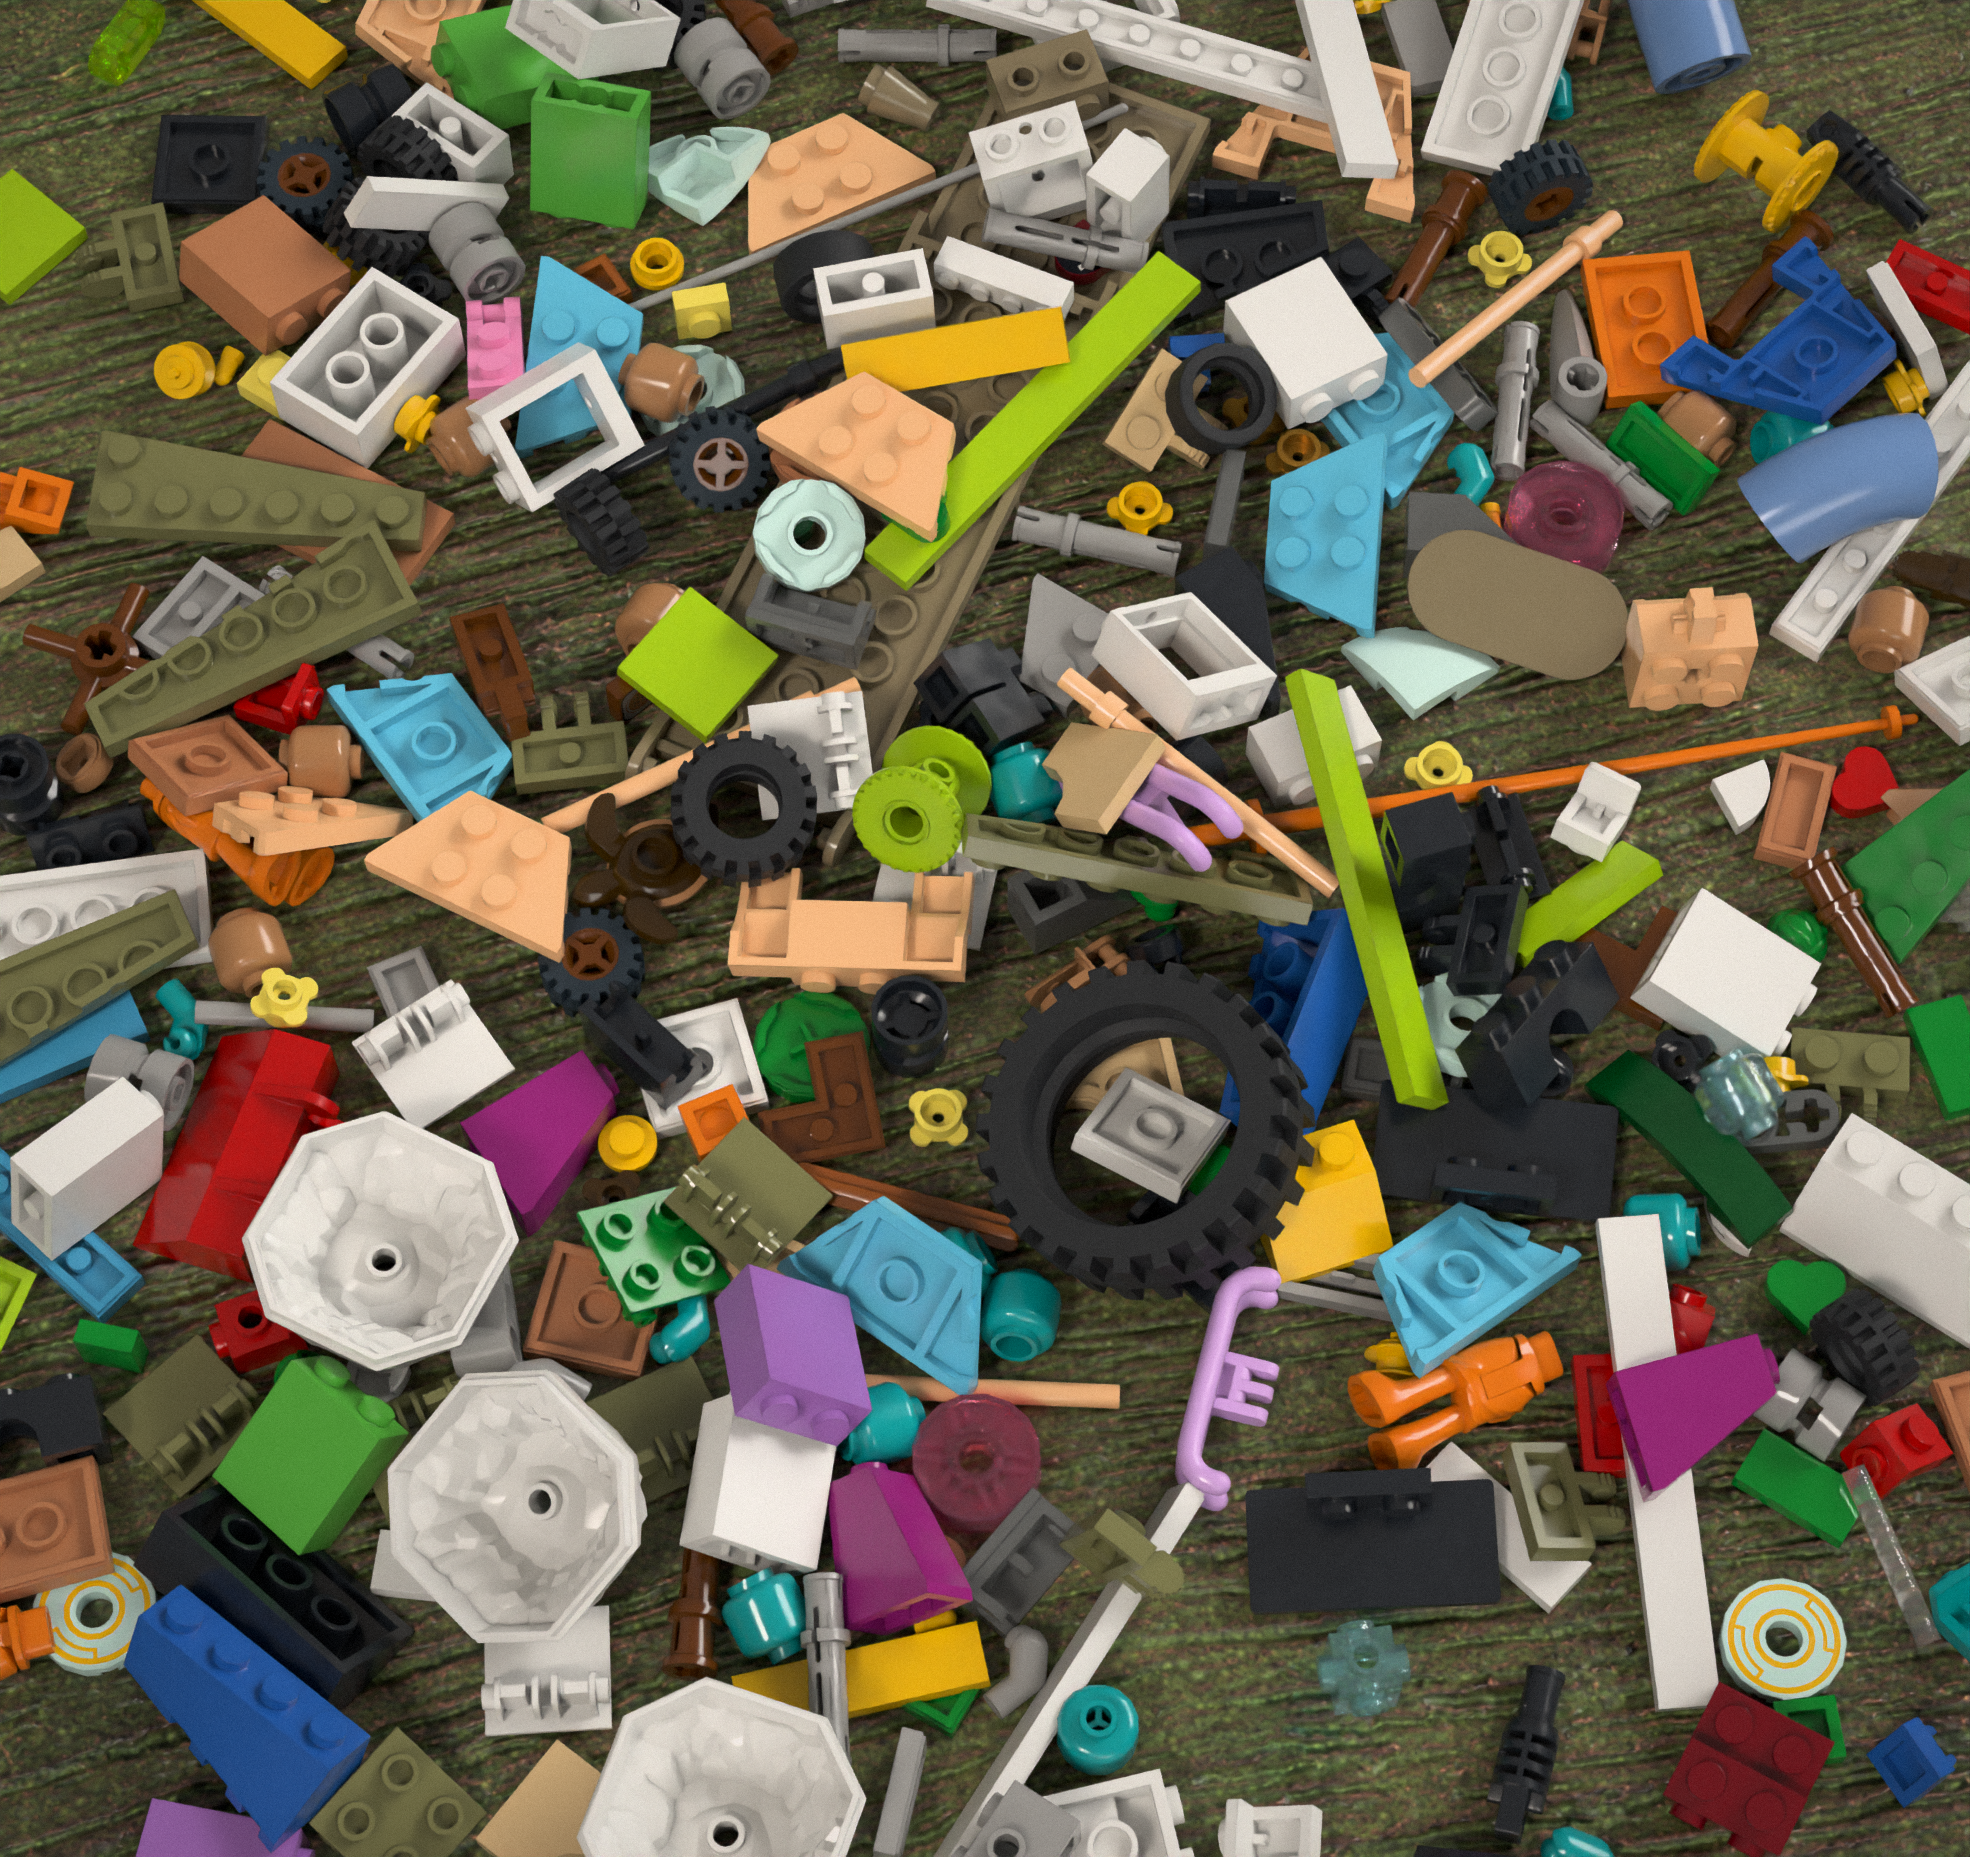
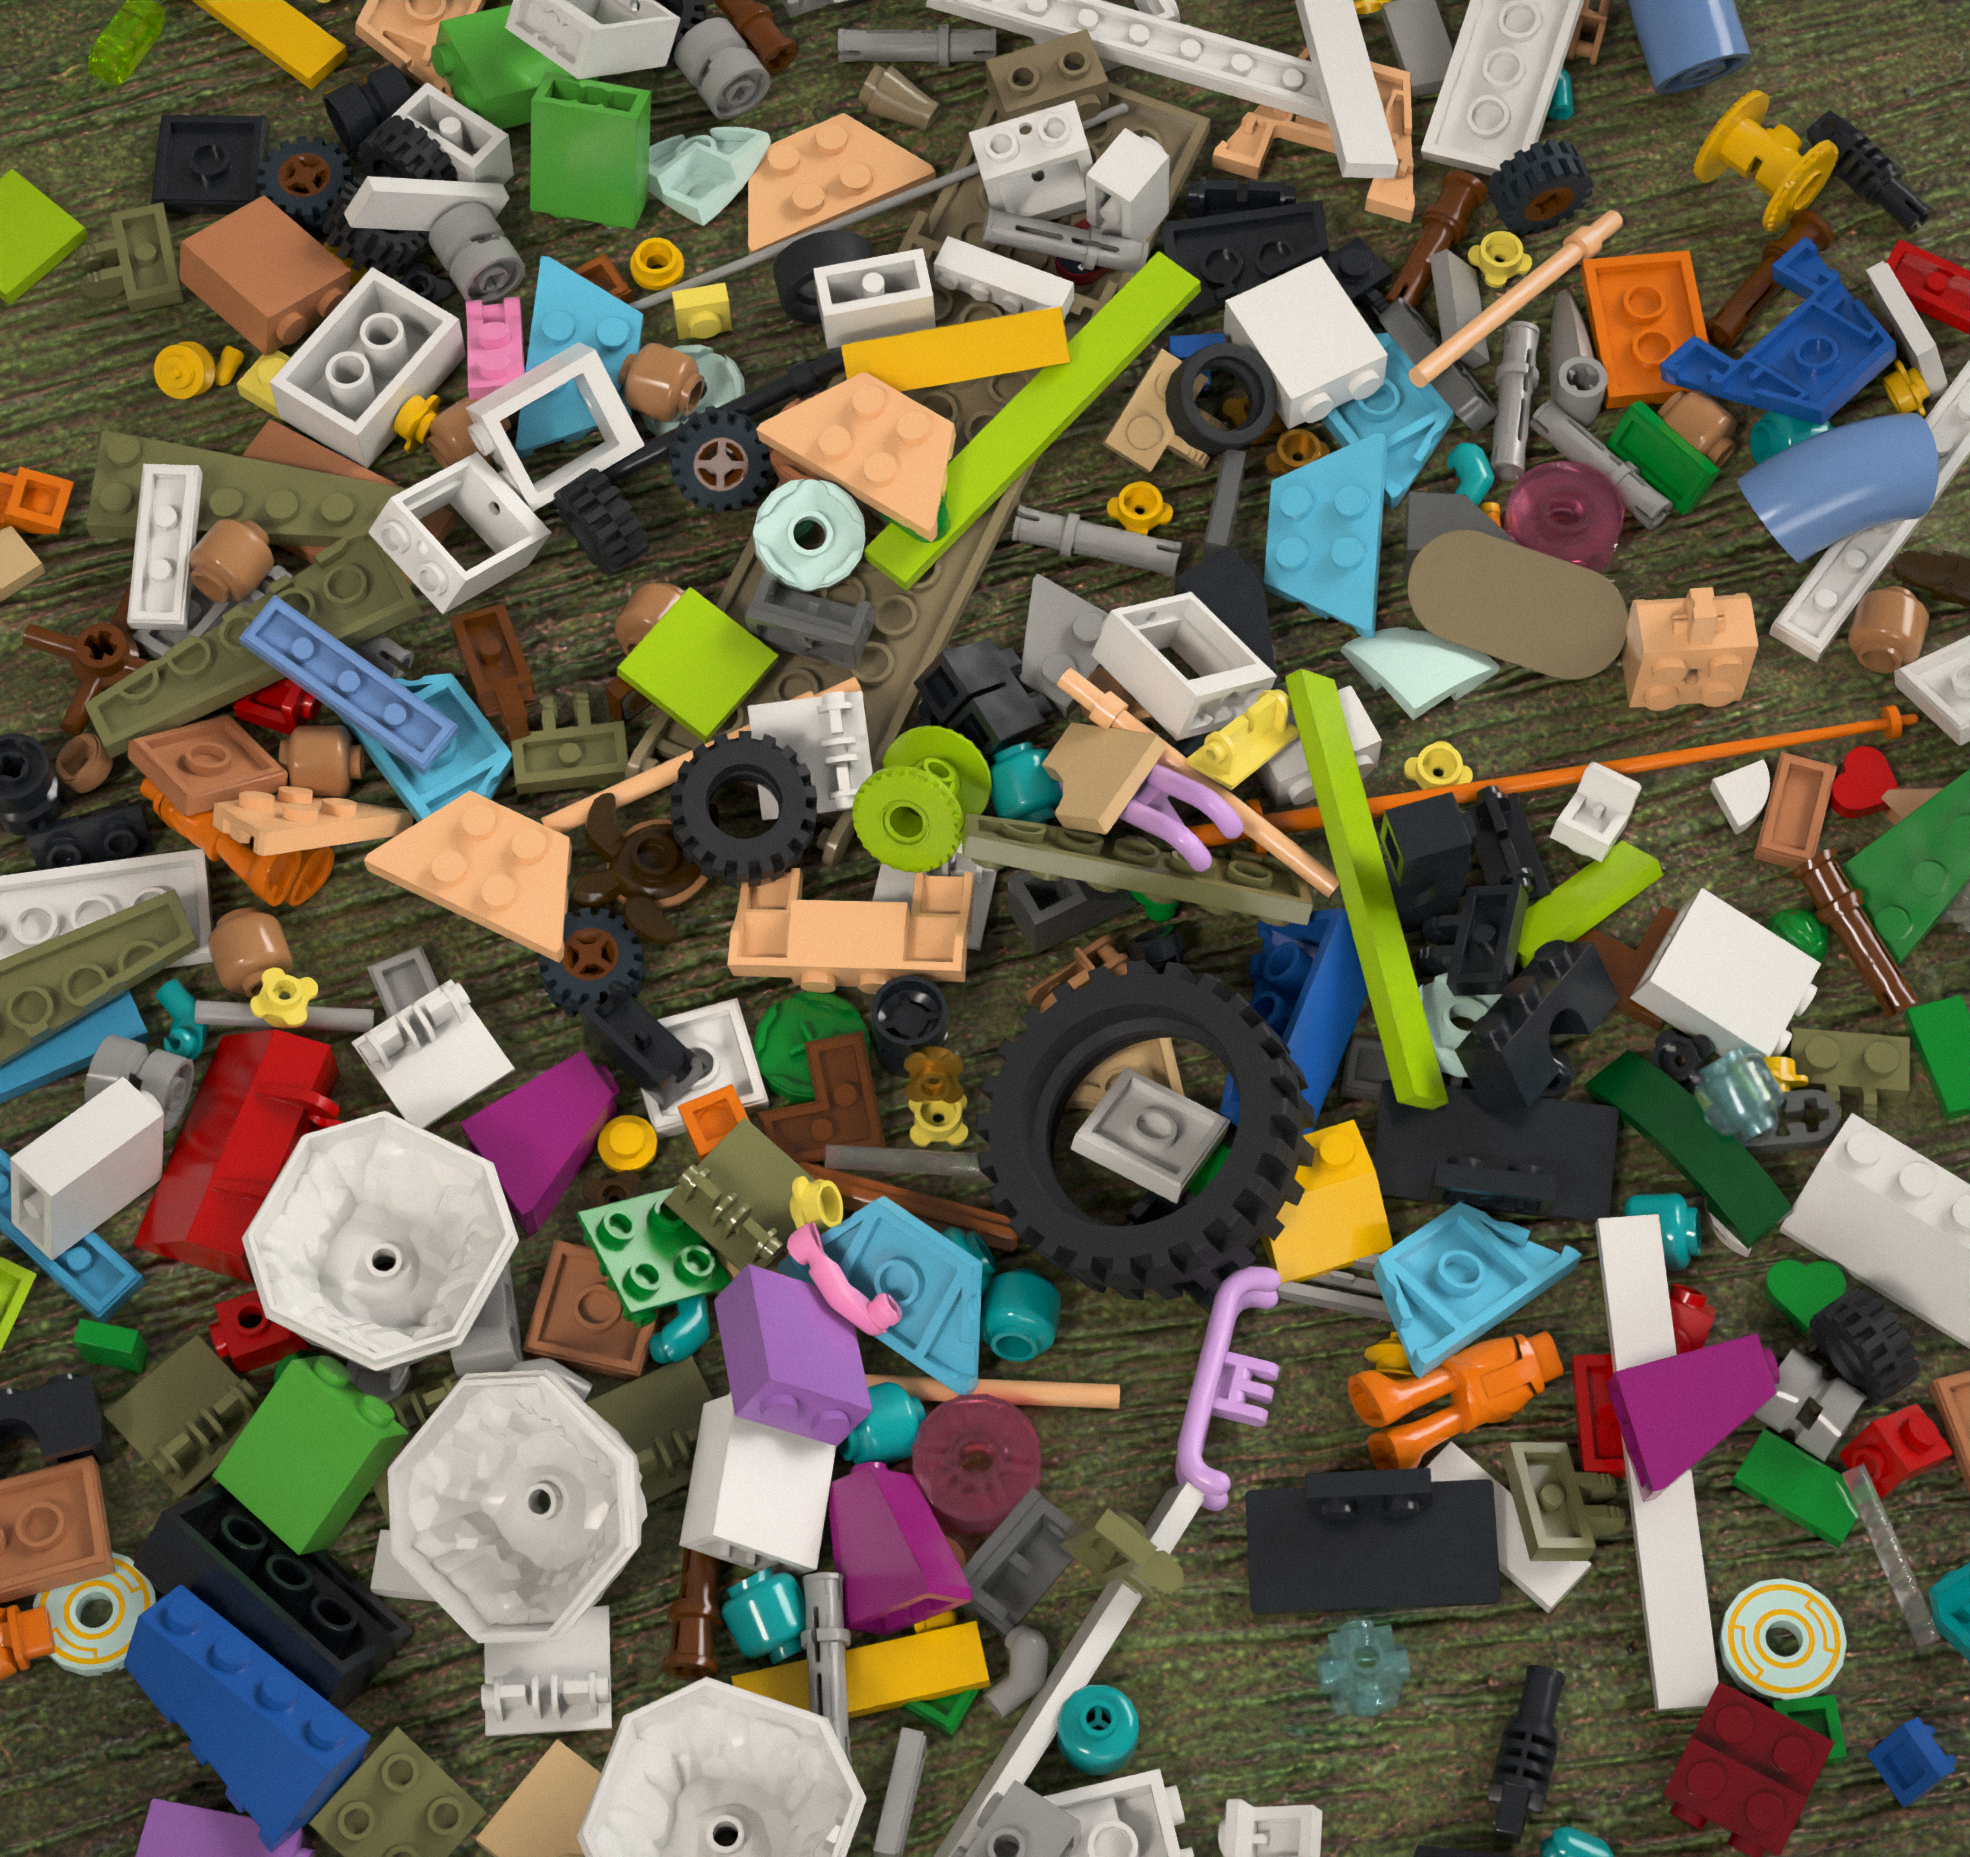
none -> white tile [127,464,202,631]
none -> medium nougat head [189,519,274,603]
none -> medium blue tile [239,595,459,775]
none -> white window [368,452,552,614]
none -> bright pink arm [787,1222,902,1336]
none -> light yellow plate [790,1176,843,1235]
none -> clear bar [824,1144,988,1178]
none -> pearl gold plate [904,1046,964,1103]
none -> light yellow hinge [1185,689,1300,790]
none -> light grey tile [1430,248,1490,369]

